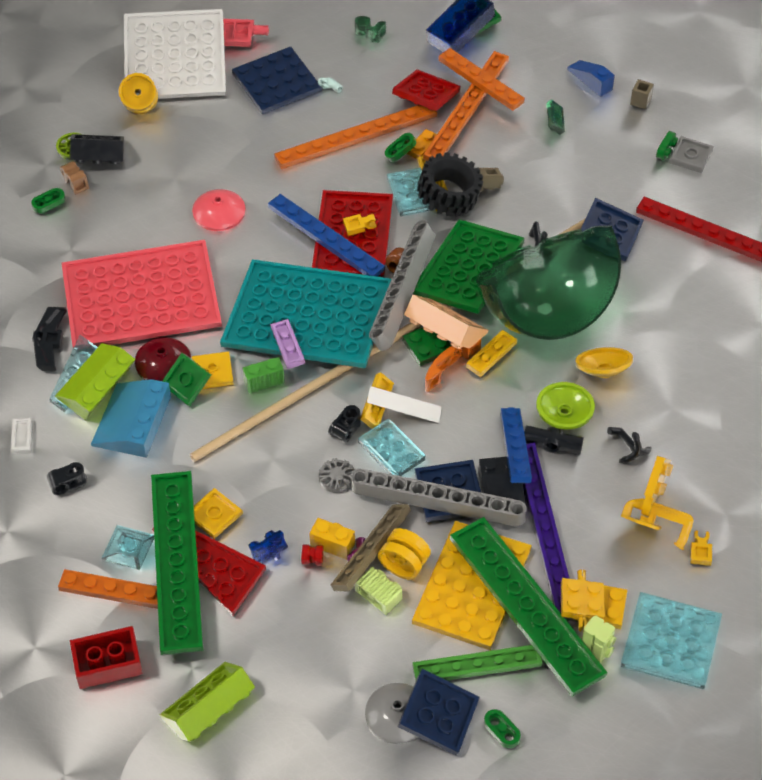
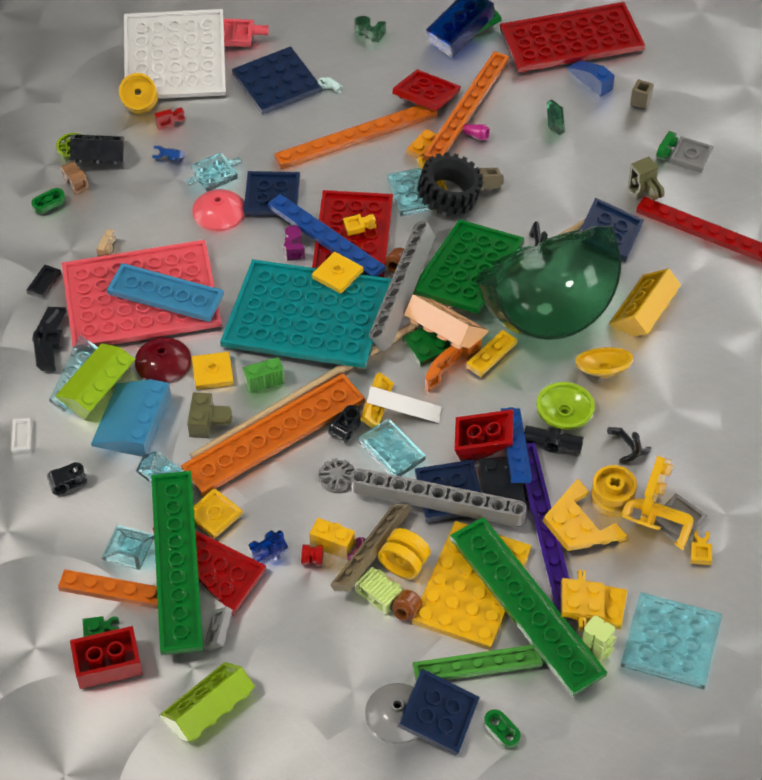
green plate [162,353,212,406] -> none
lavender tile [270,319,305,369] -> none
green plate [385,133,417,162] -> none
orange plate [438,48,525,111] -> none
none -> black tile [26,264,61,299]
none -> green plate [82,616,119,637]
none -> tan plate [96,229,116,257]
none -> dark azure plate [107,263,224,322]
none -> clear light blue slope [136,450,183,483]
none -> blue plate [152,145,185,161]
none -> red plate [154,108,185,130]
none -> orange plate [181,373,365,496]
none -> clear light blue plate [186,152,242,192]
none -> olive brick [187,392,233,438]
none -> light grey plate [203,606,233,651]
none -> dark blue plate [244,171,300,215]
none -> magenta leg [283,225,305,261]
none -> yellow plate [312,252,364,294]
none -> dark orange head [392,590,422,621]
none -> red slope [454,409,514,461]
none -> dark pink cone [463,124,490,141]
none -> red plate [500,2,645,73]
none -> yellow wing [543,479,627,551]
none -> yellow wheel [591,465,637,517]
none -> yellow slope [609,268,681,337]
none -> olive brick [628,157,665,201]
none -> light grey tile [654,493,708,540]

